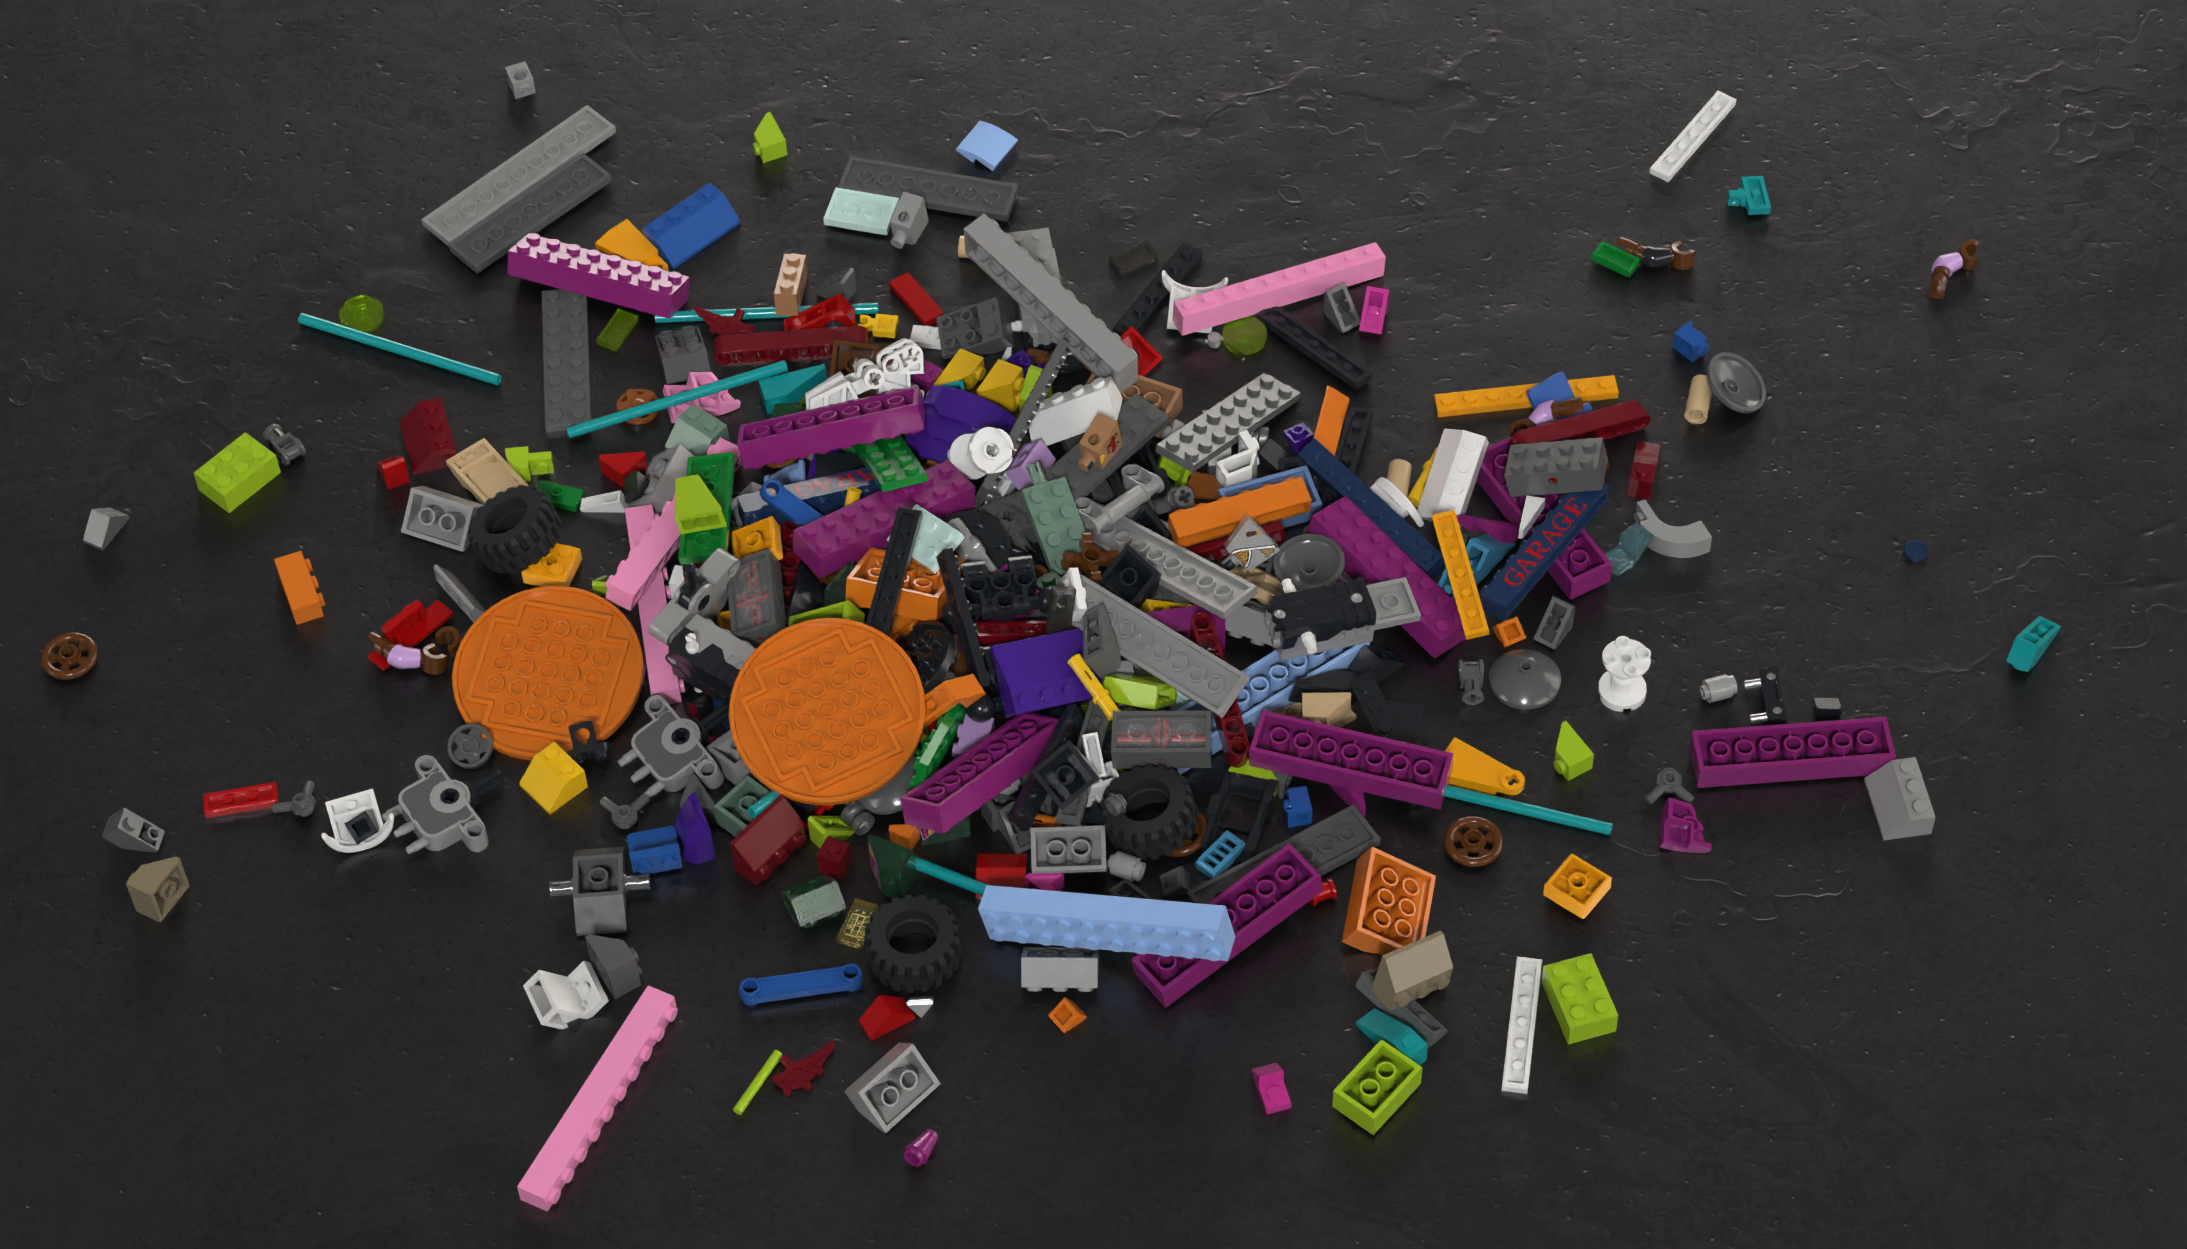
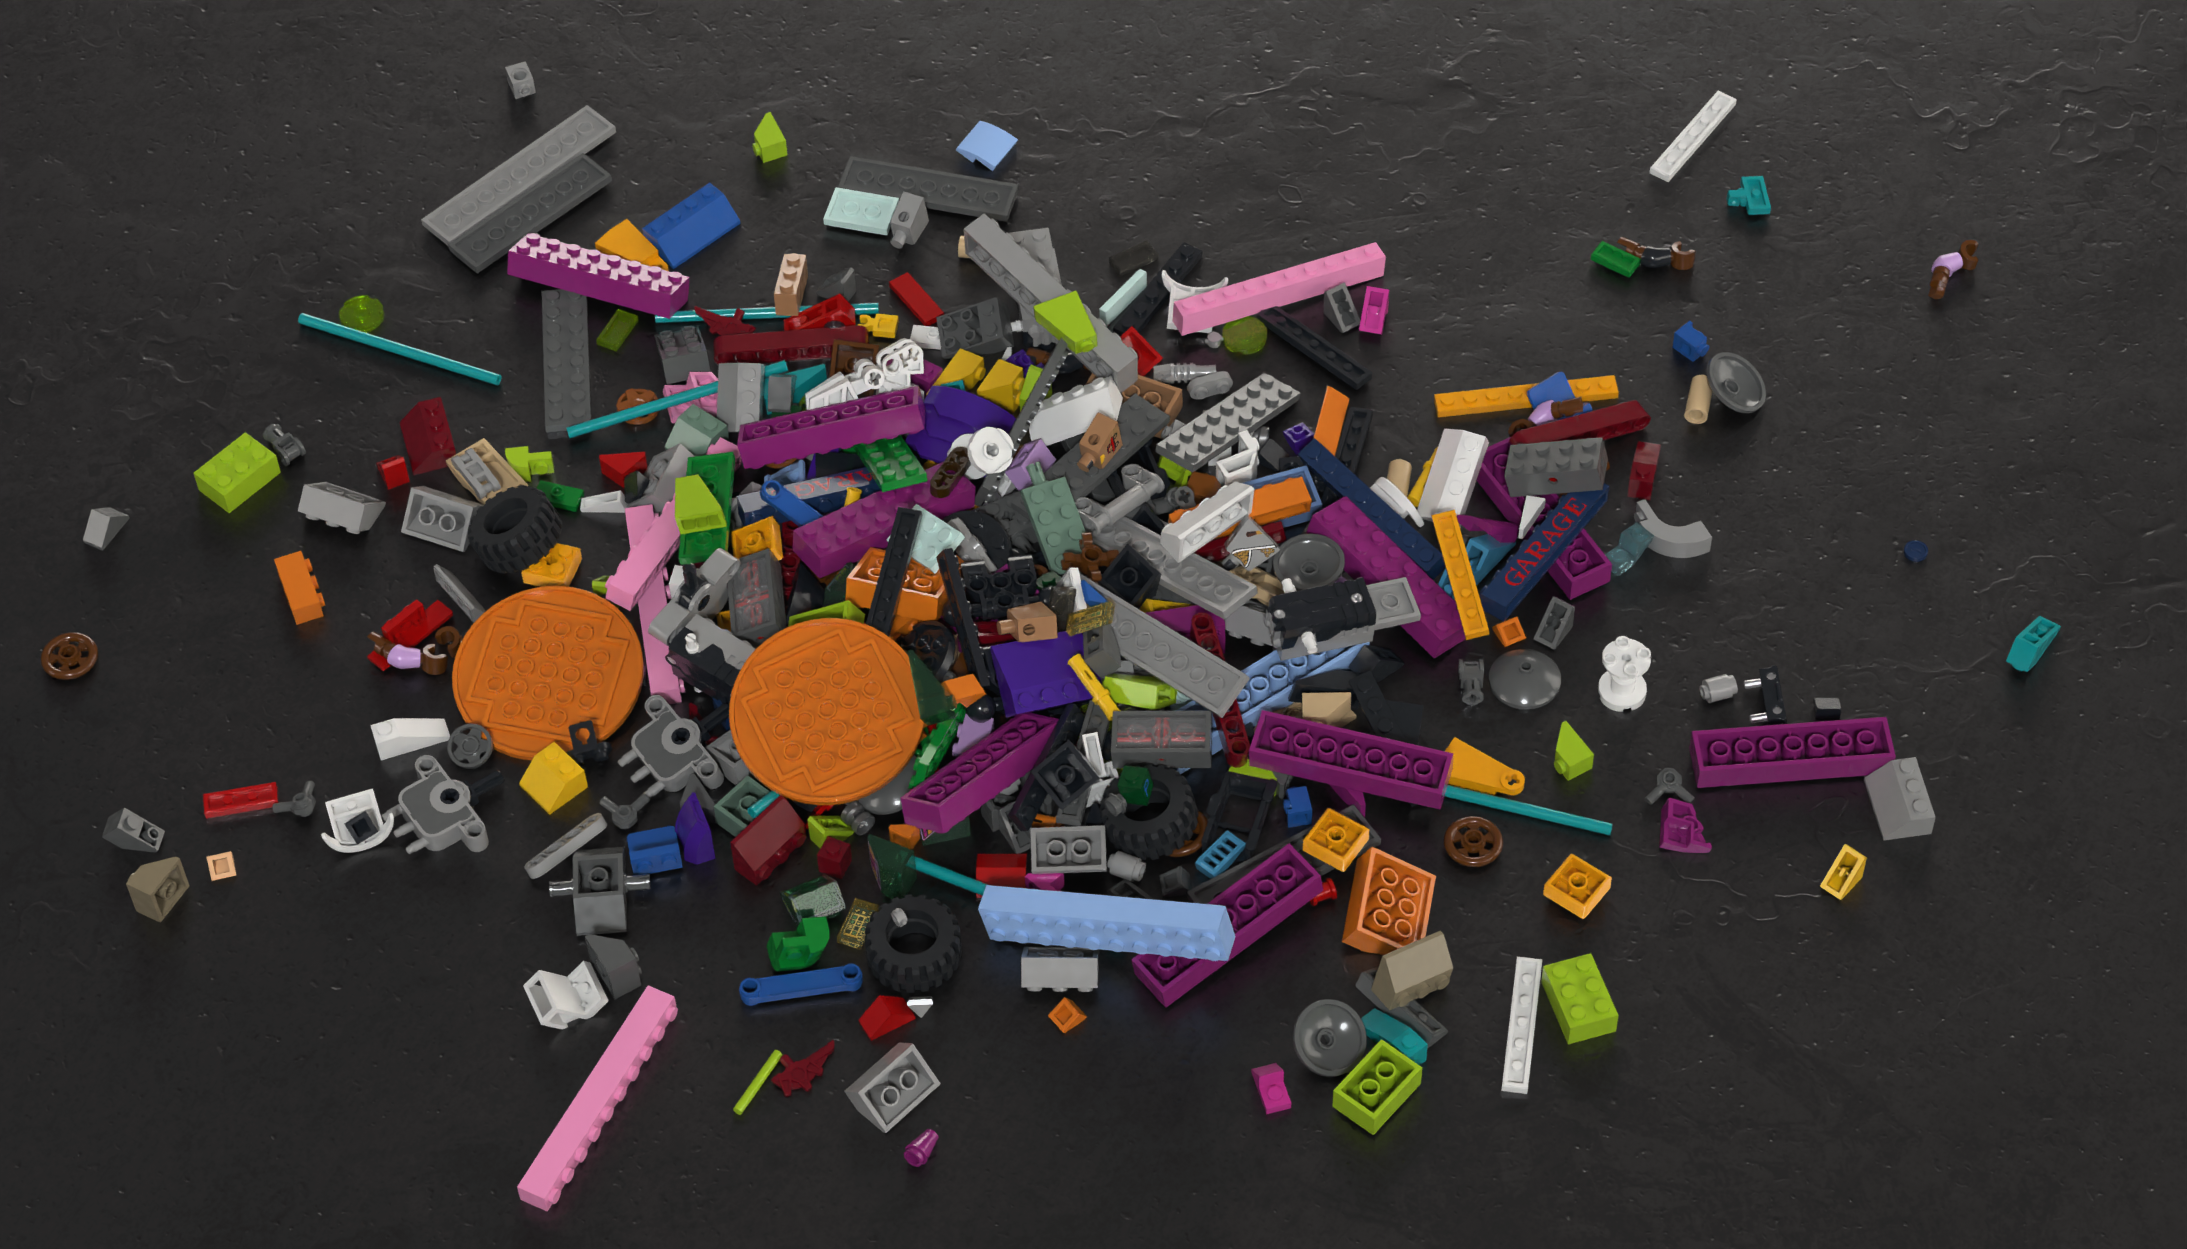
none -> light nougat slope [206,851,236,881]
none -> light grey slope [298,482,386,534]
none -> white slope [370,718,450,760]
none -> light grey plate [451,448,501,500]
none -> light grey beam [524,813,607,879]
none -> light grey slope [717,363,765,433]
none -> green brick [766,916,829,971]
none -> dark grey slope [768,374,797,413]
none -> light grey piece [891,908,908,927]
none -> clear green slope [908,650,957,726]
none -> dark brown beam [930,447,971,498]
none -> medium nougat torso [997,602,1058,642]
none -> lime slope [1033,291,1097,354]
none -> clear yellow tile [1066,601,1115,636]
none -> blue slope [1081,580,1109,609]
none -> light aqua tile [1099,269,1147,326]
none -> dark green brick [1117,766,1154,806]
none -> light grey hinge [1153,362,1216,384]
none -> white slope [1160,482,1254,563]
none -> light grey plate [1187,371,1233,399]
none -> dark grey dish [1293,999,1367,1077]
none -> light orange brick [1302,808,1370,872]
none -> yellow slope [1820,844,1867,900]

